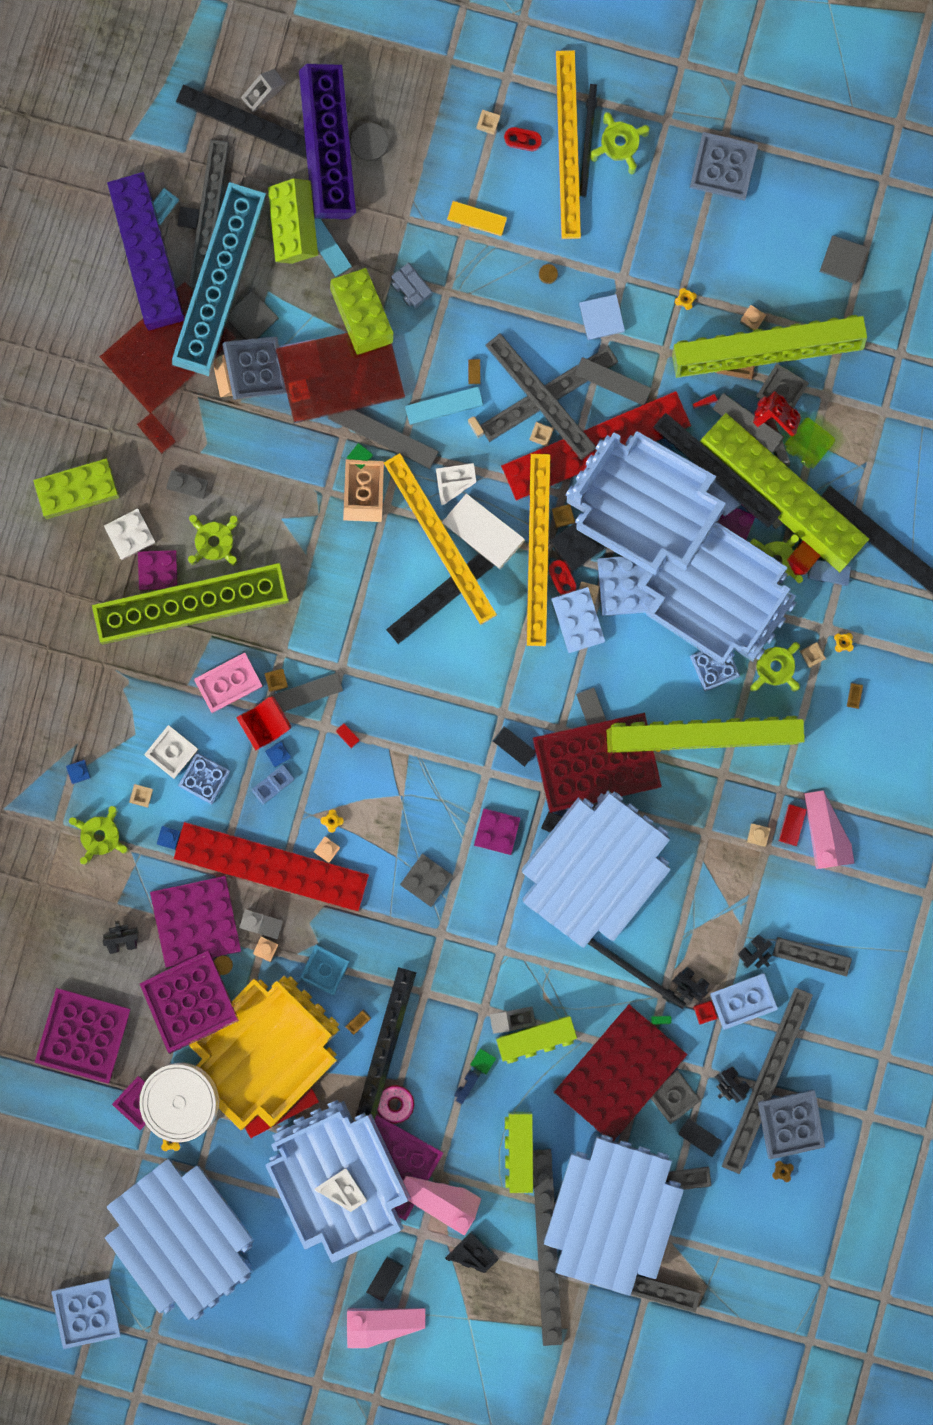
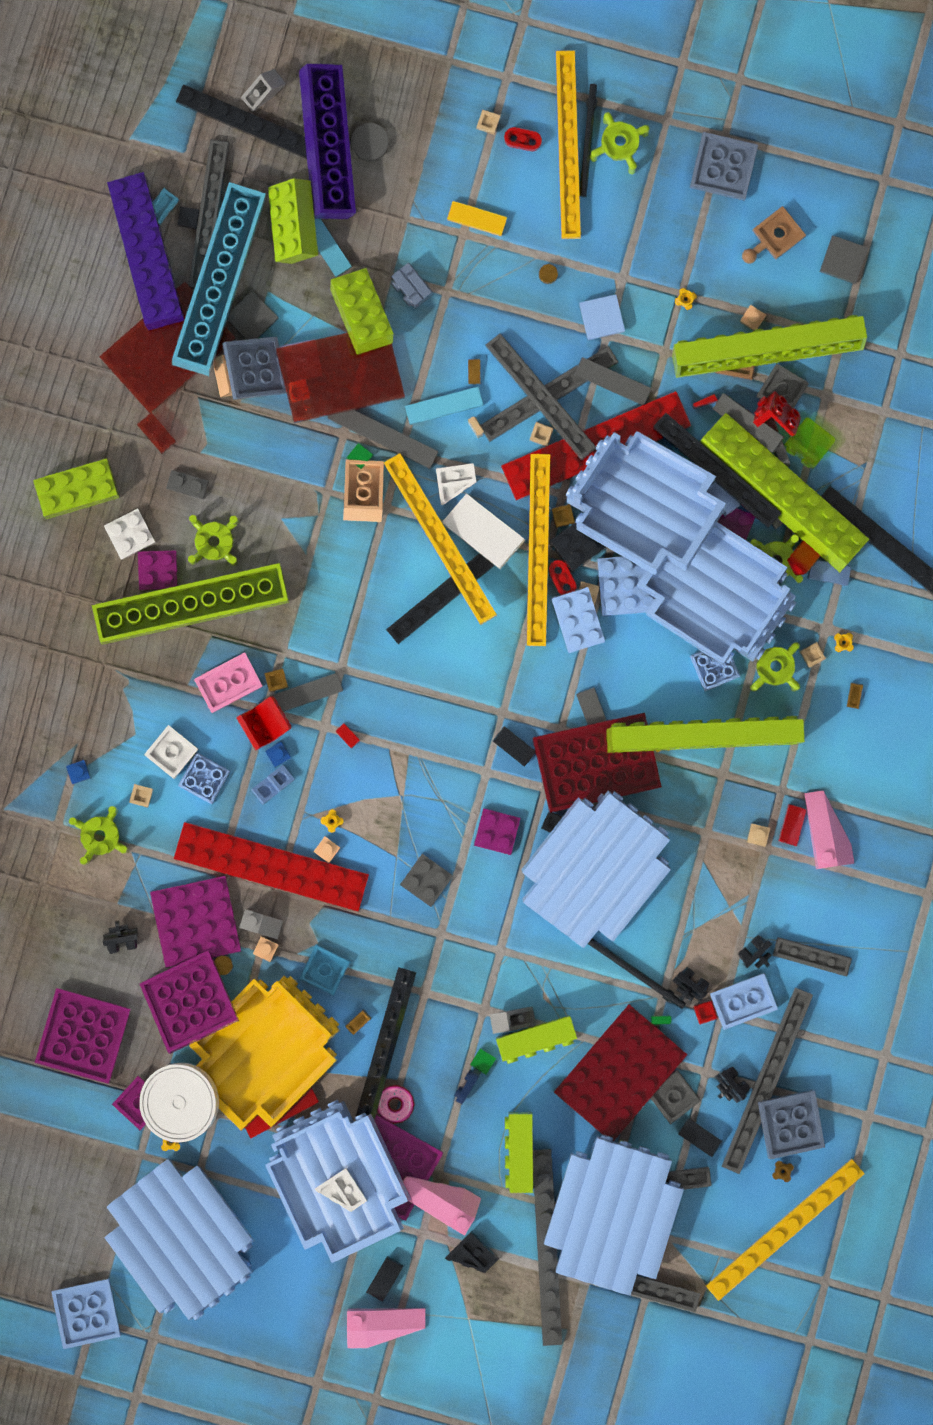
blue plate [157,826,181,850] -> none
none -> yellow plate [705,1159,865,1301]
none -> medium nougat plate [742,206,806,264]

